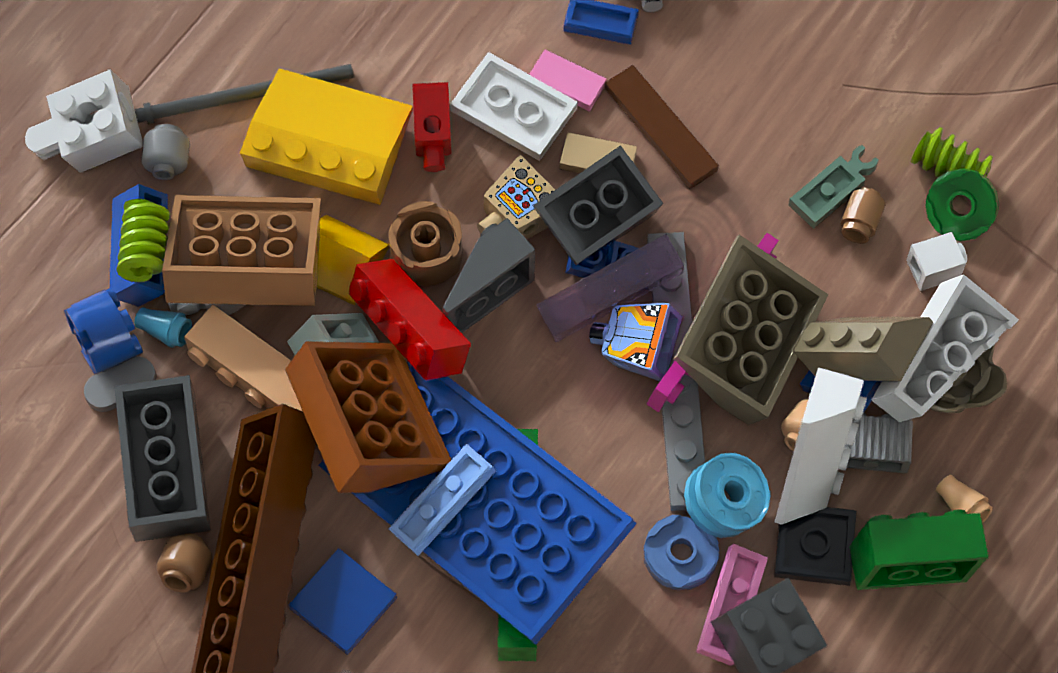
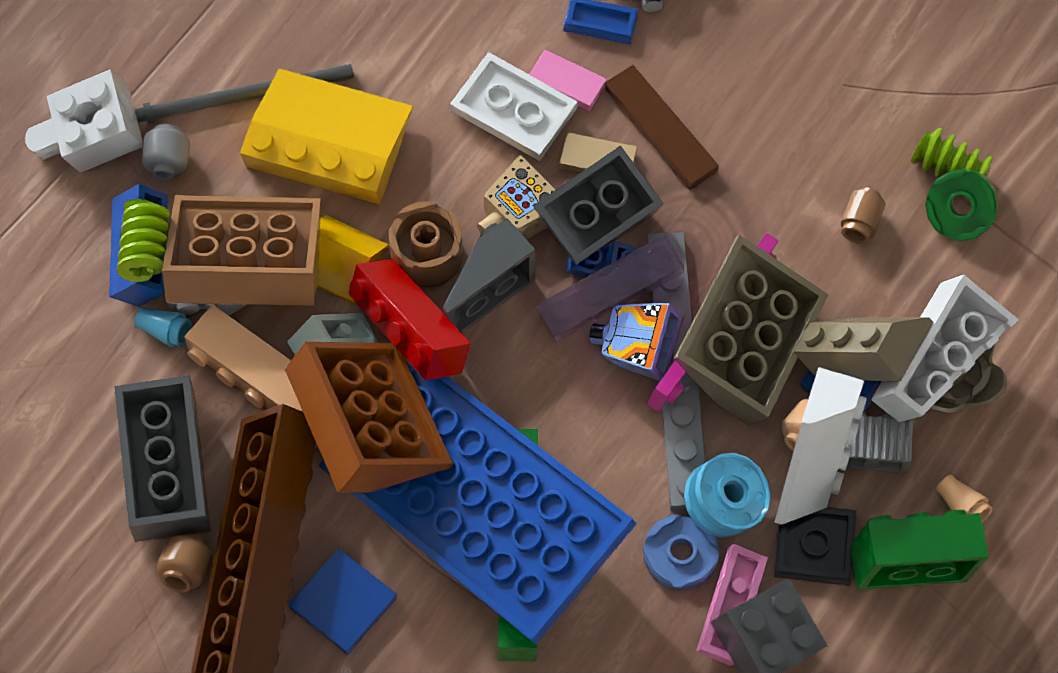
blue brick [64,287,143,374] -> none
light grey tile [84,357,156,412] -> none
light blue tile [389,444,496,556] -> none
red torso [412,82,452,172] -> none
sand green plate [788,145,879,229] -> none
white brick [906,232,967,291] -> none

